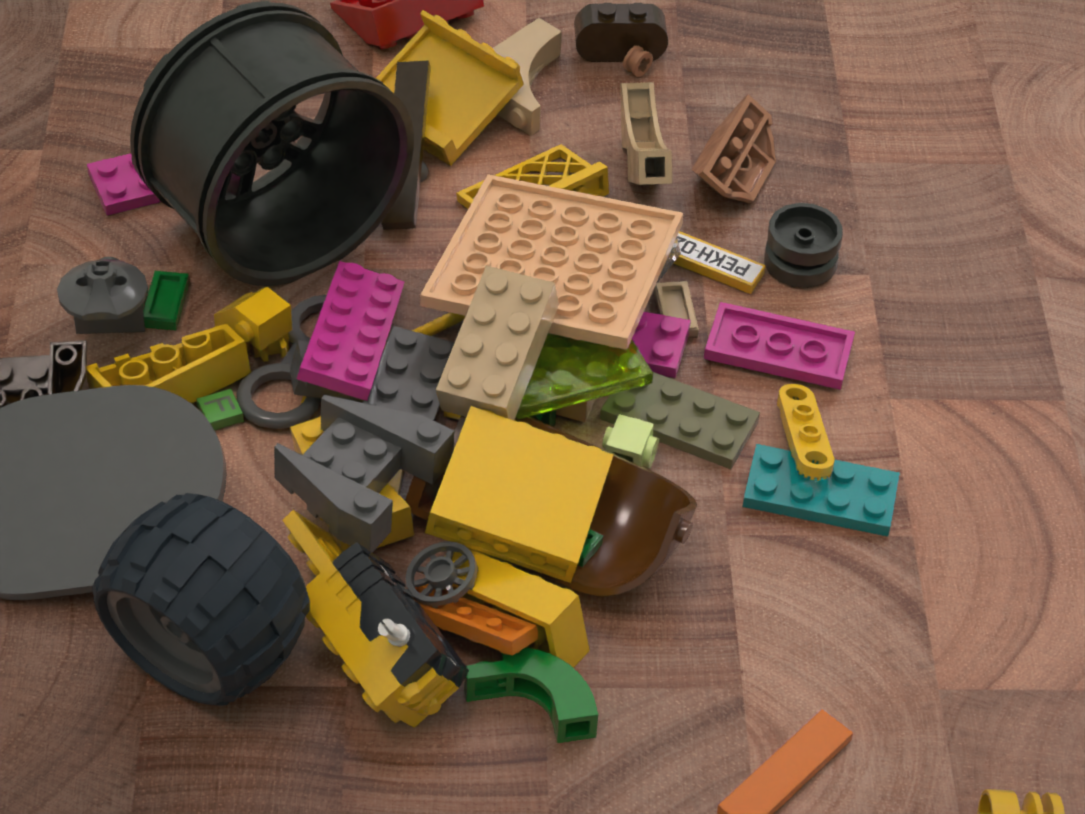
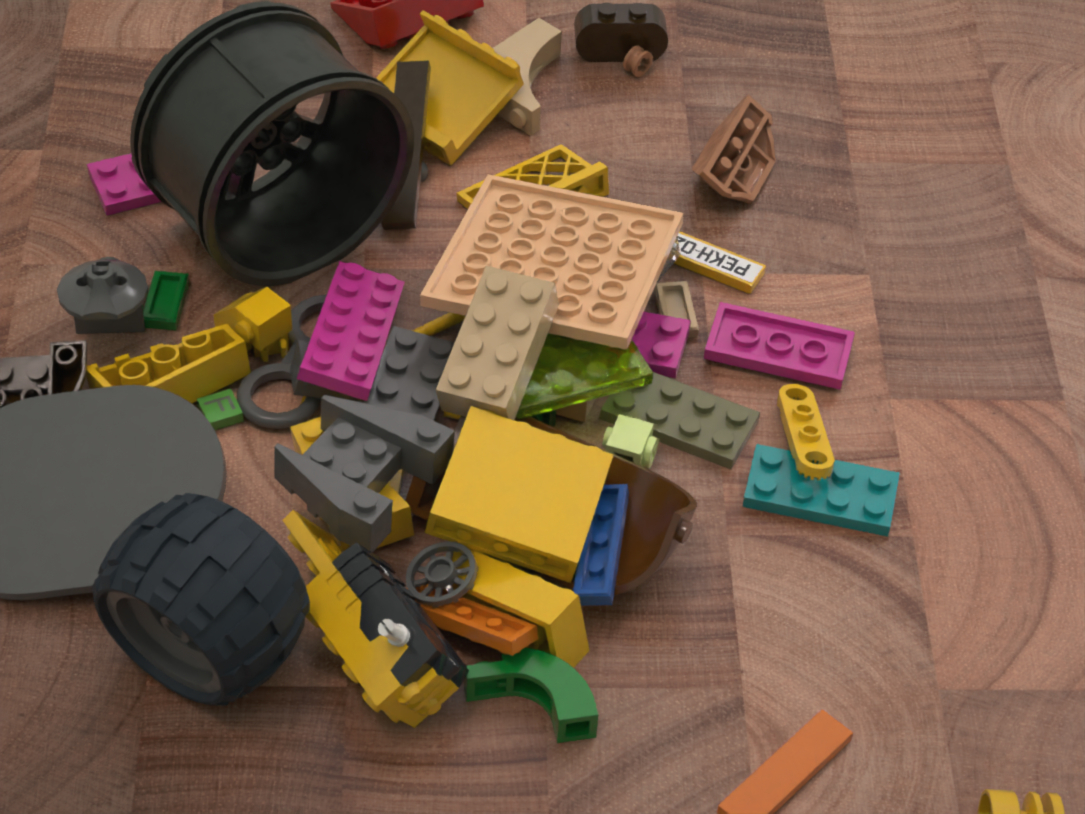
tan arch [620,82,672,185] -> none
pearl dark grey wheel [764,203,843,288] -> none
none -> blue tile [573,484,629,606]

